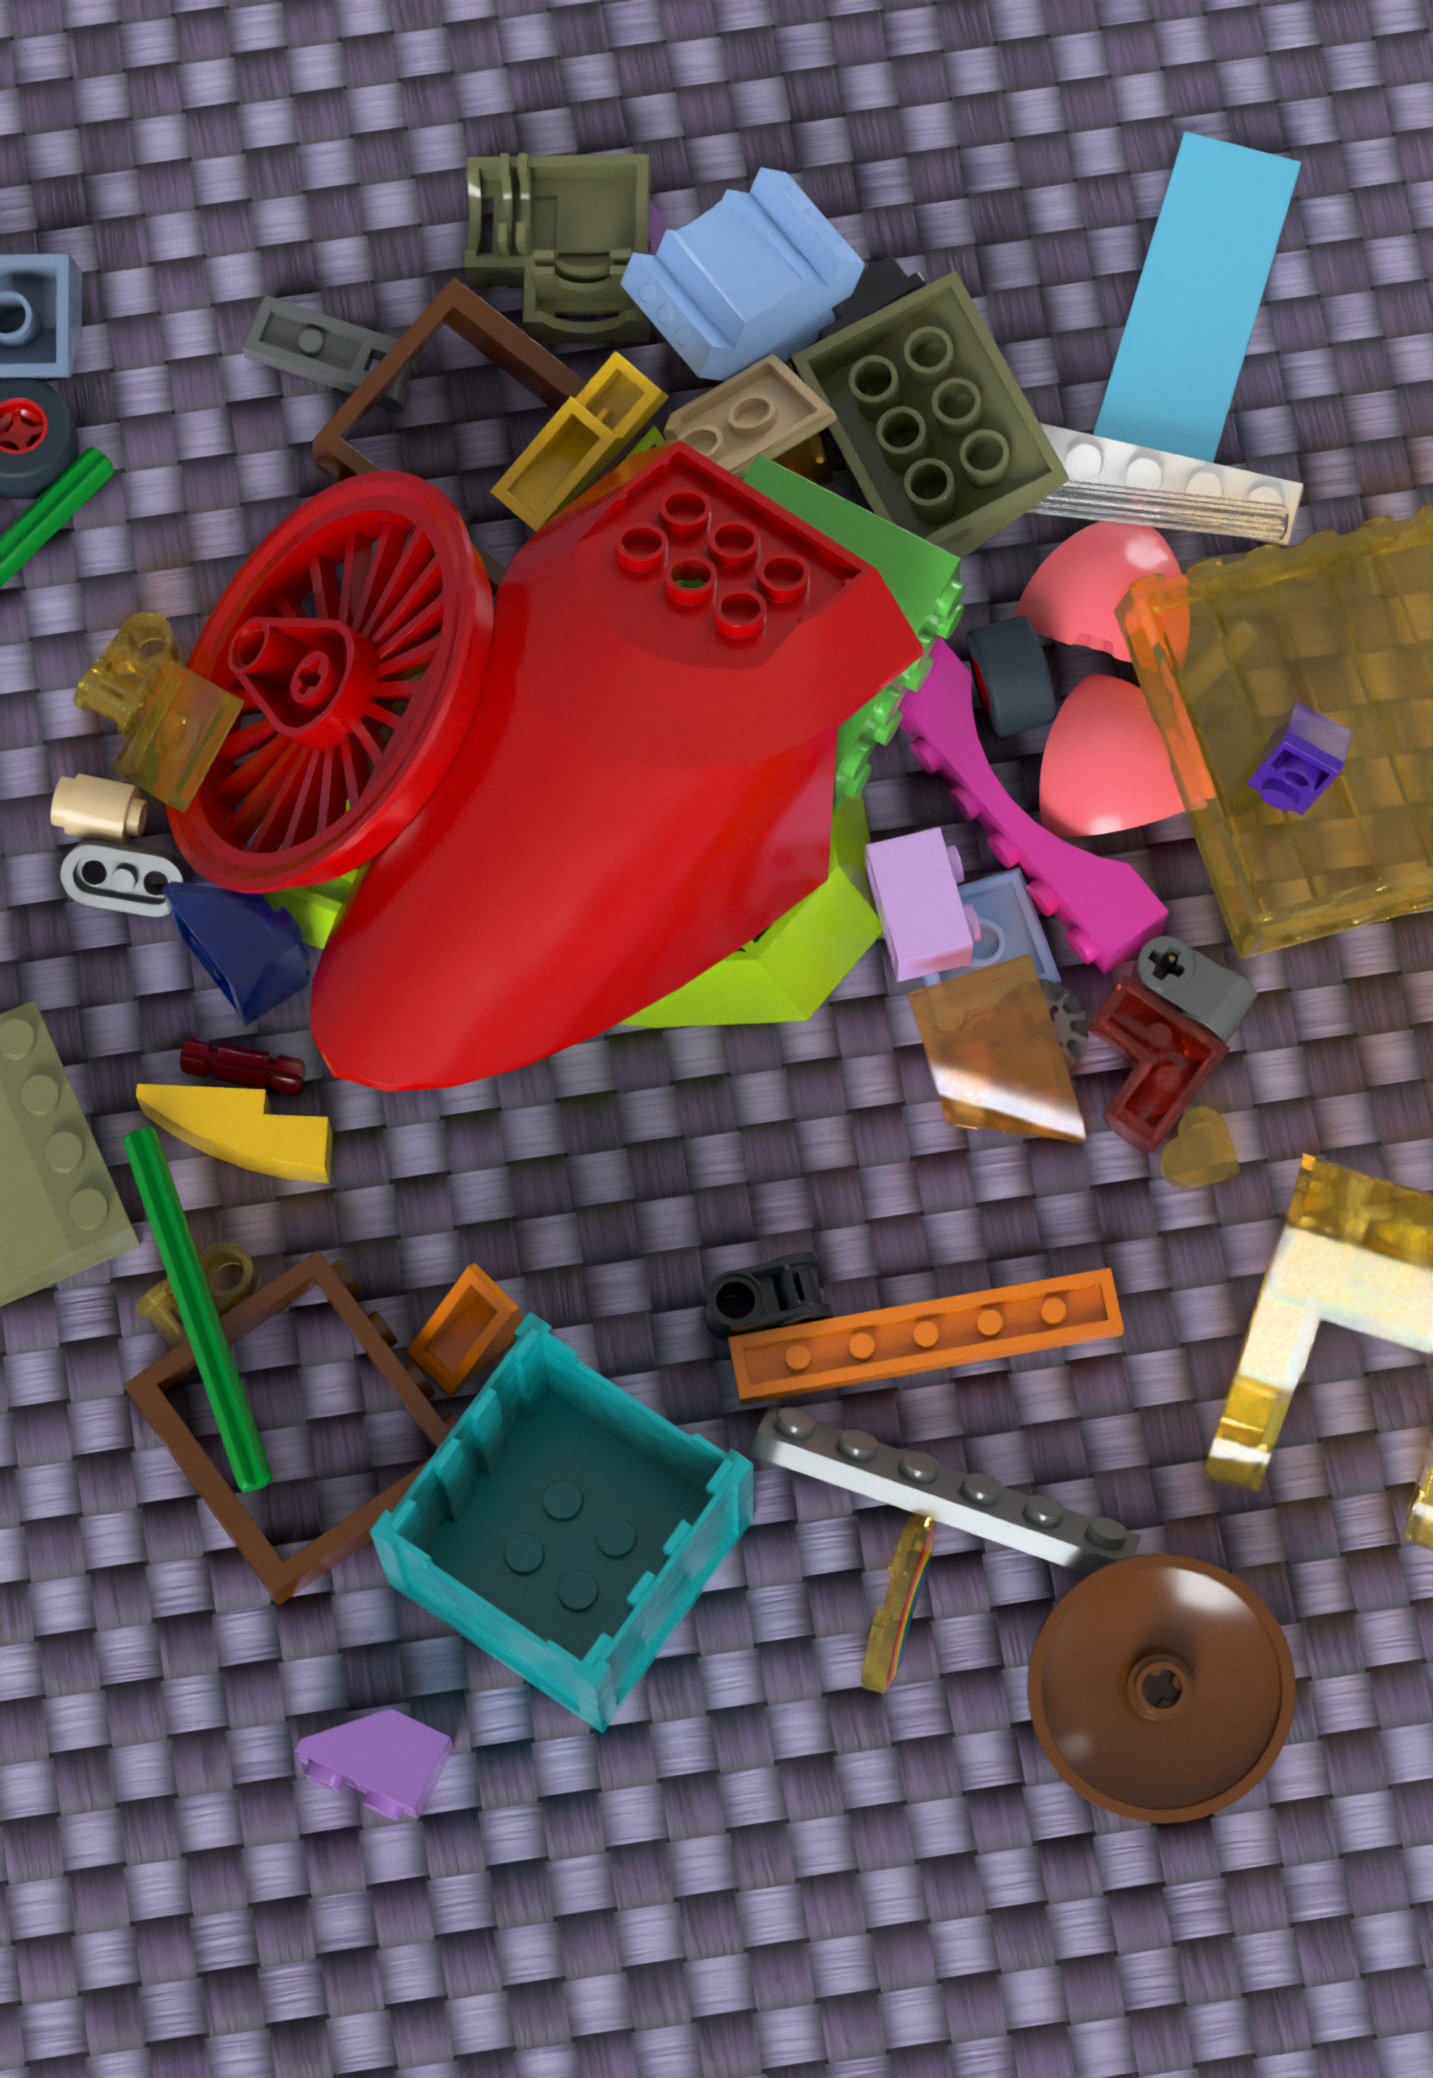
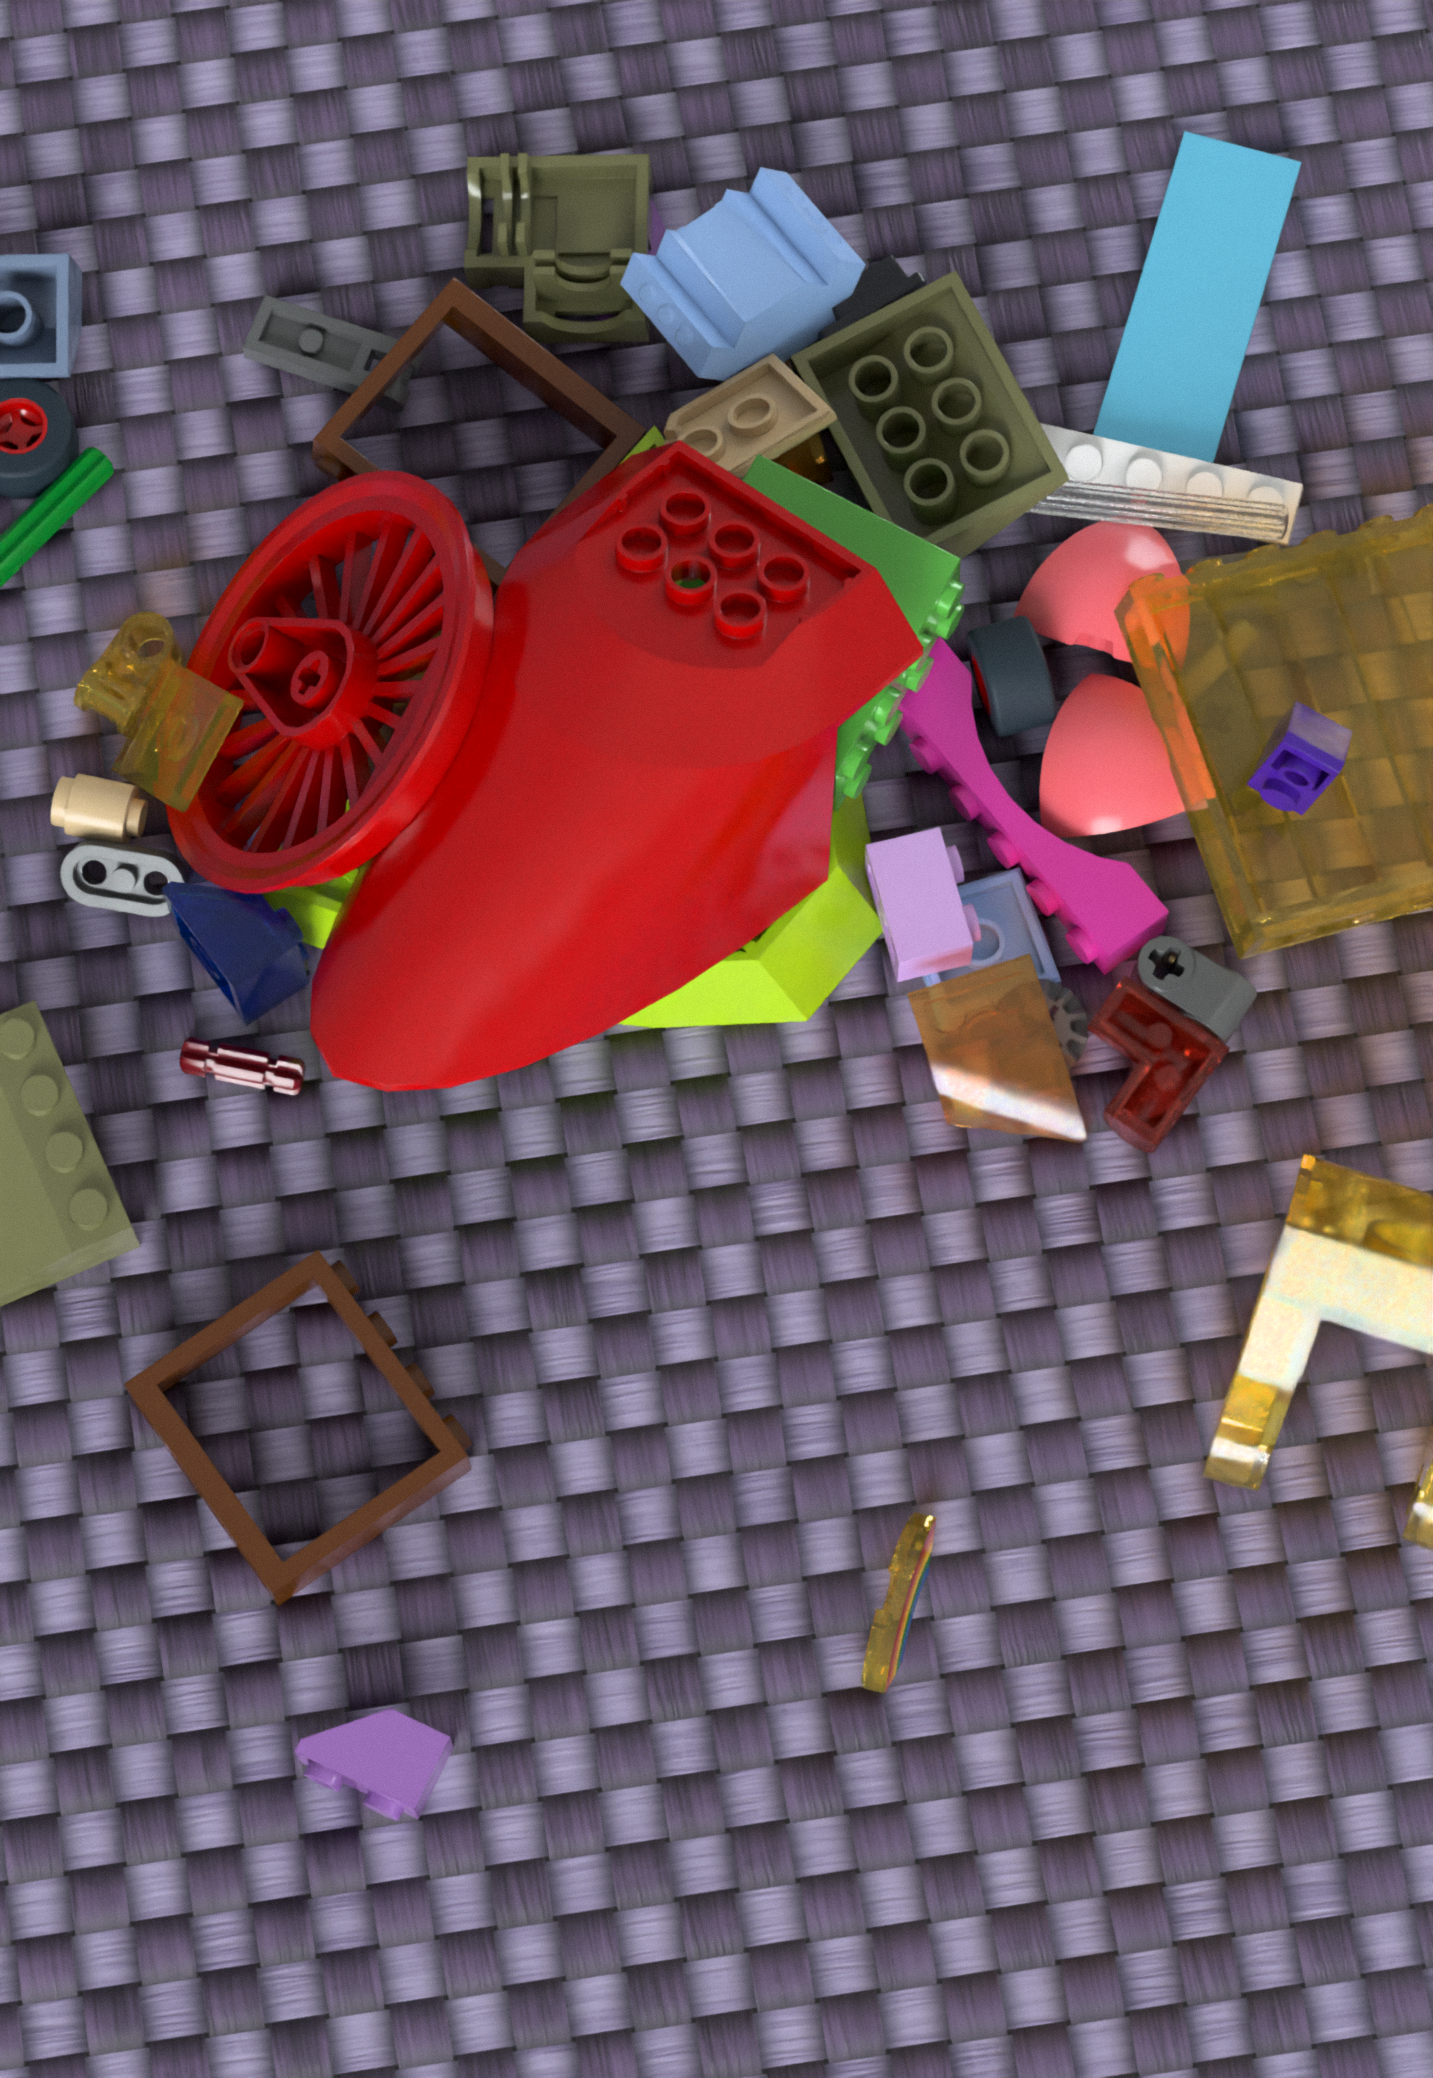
green axle [123,1127,273,1492] -> none
clear yellow piece [135,1241,261,1353] -> none
yellow slope [136,1084,333,1184] -> none
teal container [370,1311,753,1733] -> none
orange slope [406,1263,522,1397] -> none
yellow slope [490,351,669,532] -> none
black piece [704,1252,833,1343] -> none
orange plate [728,1268,1124,1405] -> none
dark grey plate [750,1404,1141,1574] -> none
reddish brown dish [1027,1553,1296,1823] -> none
clear yellow tile [1159,1107,1240,1189] -> none

